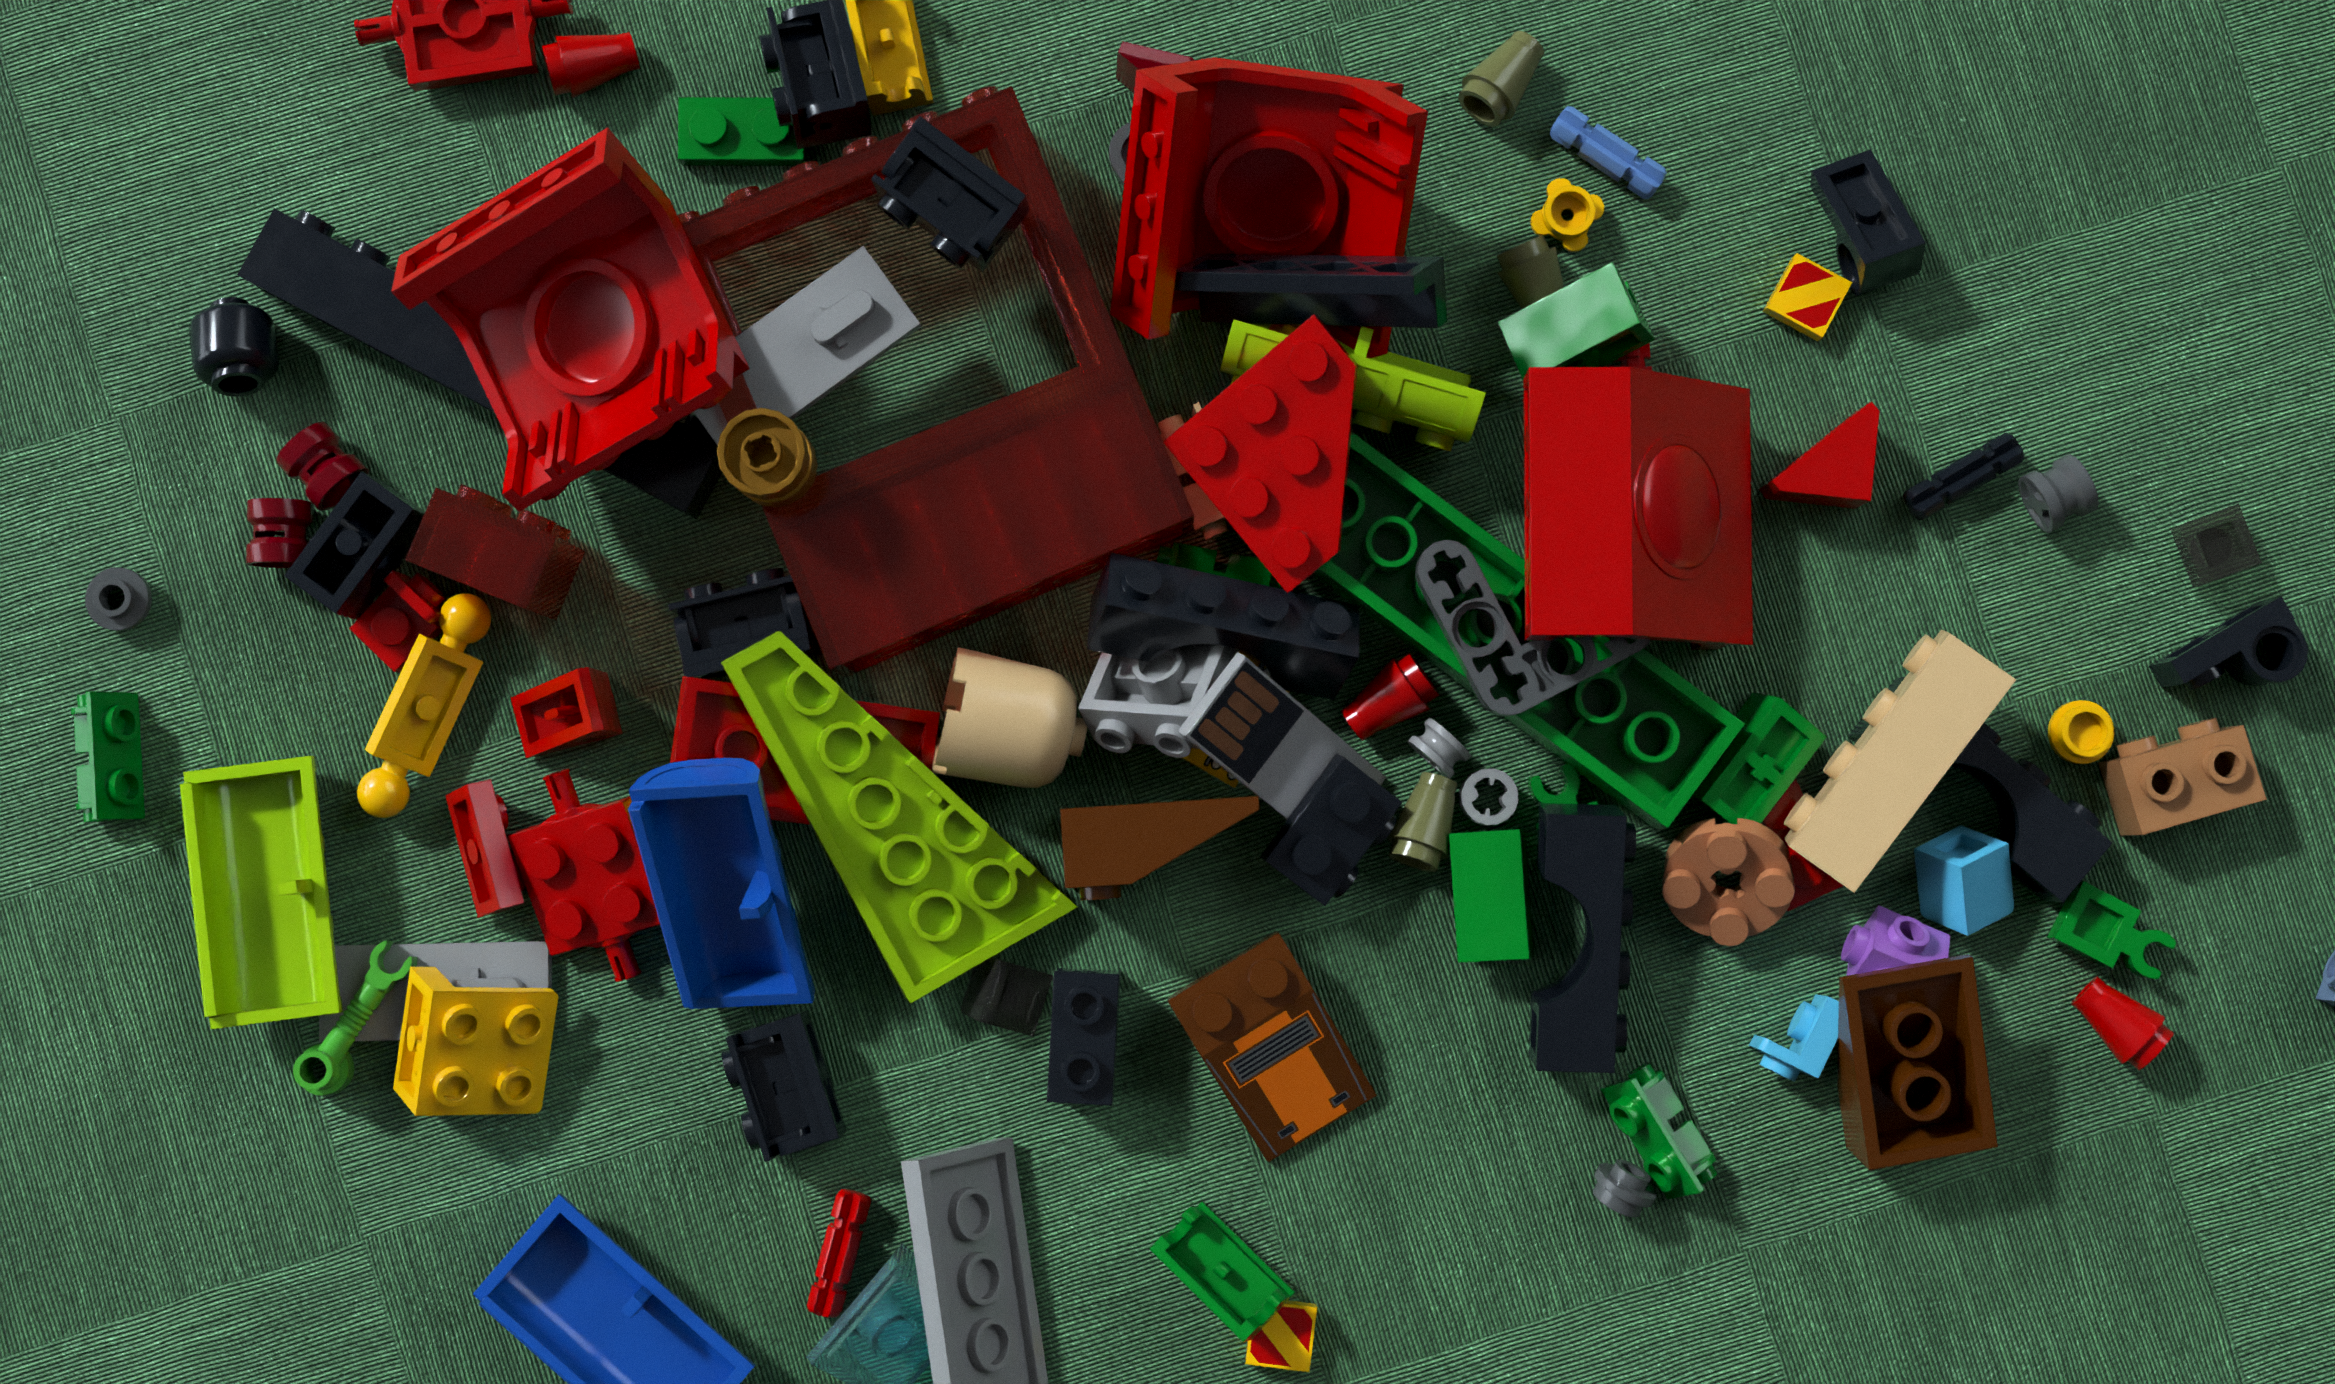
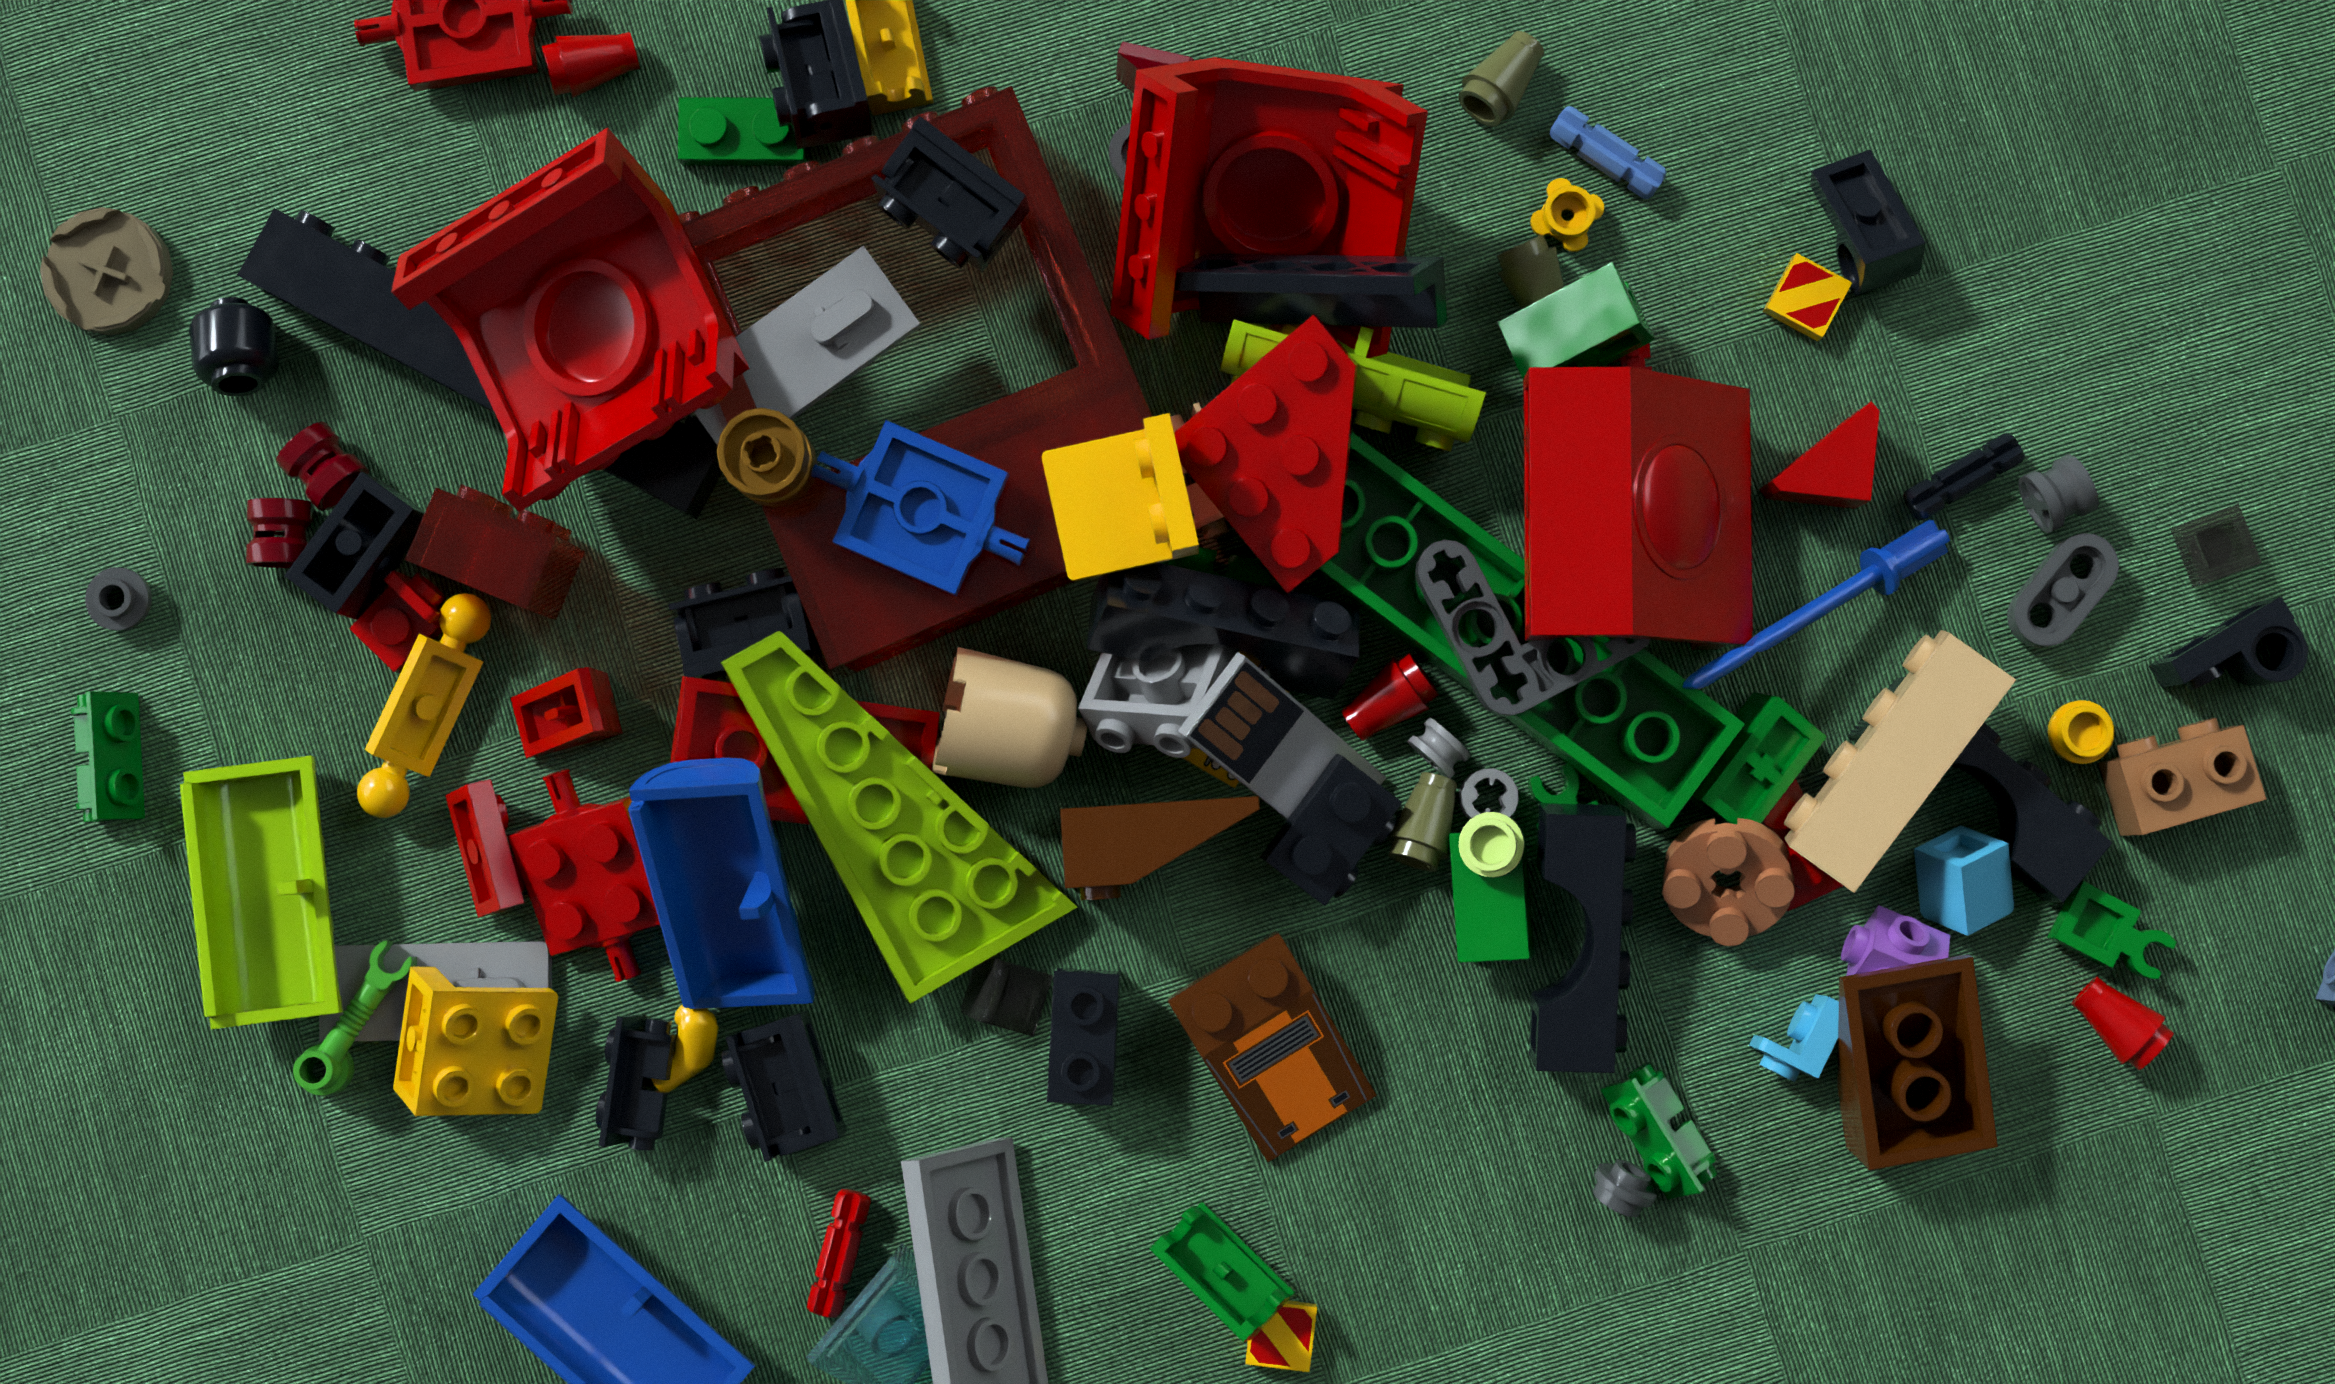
none -> dark tan tile [40,207,173,335]
none -> black hinge [596,1014,677,1151]
none -> yellow arm [651,1004,718,1093]
none -> blue plate [811,420,1031,597]
none -> yellow bracket [1042,413,1199,581]
none -> yellowish green plate [1459,812,1525,877]
none -> blue piece [1683,519,1950,689]
none -> dark grey plate [2007,533,2119,648]

